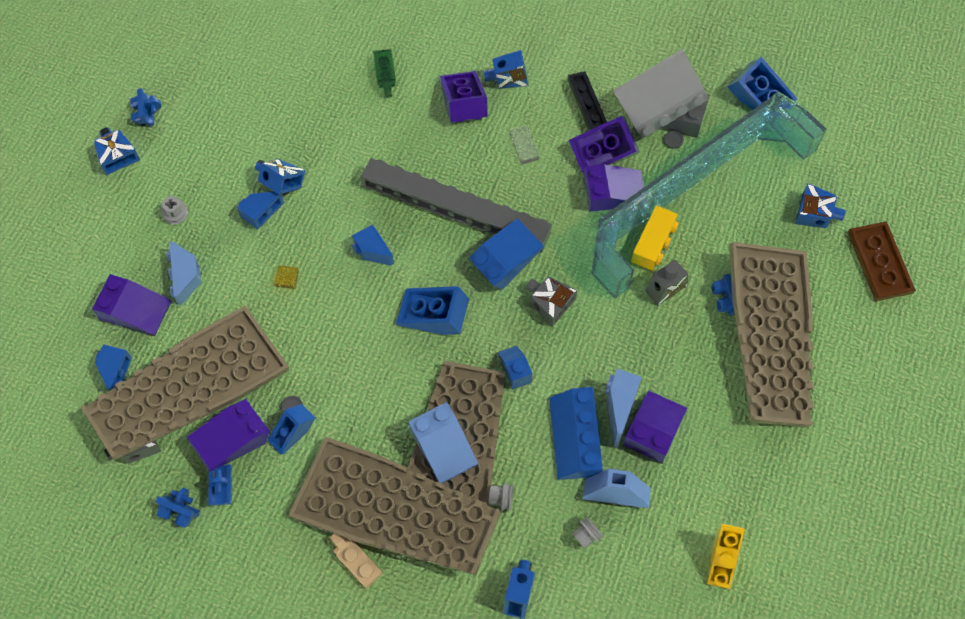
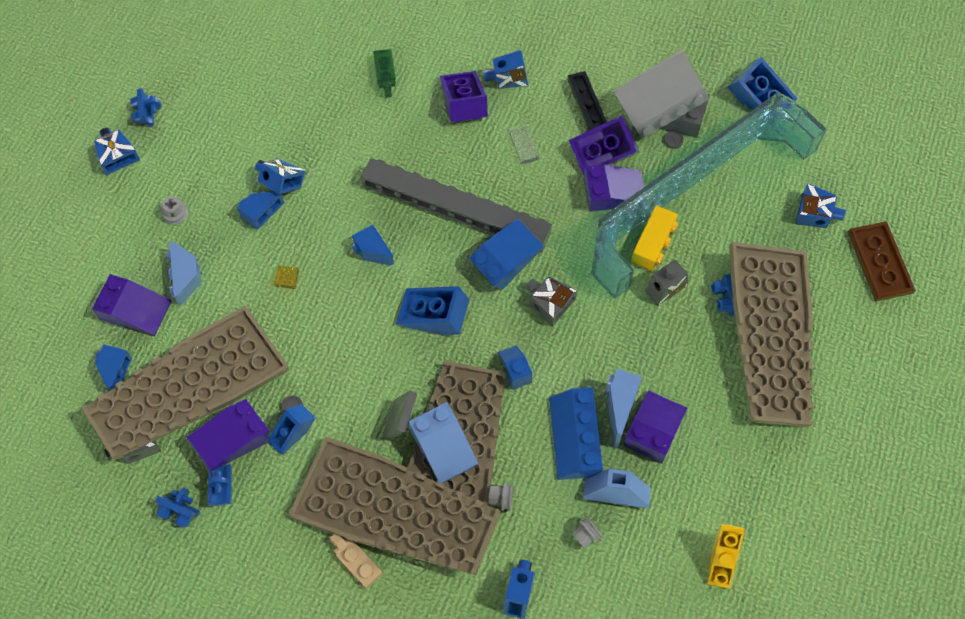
none -> dark grey tile [382,390,417,440]

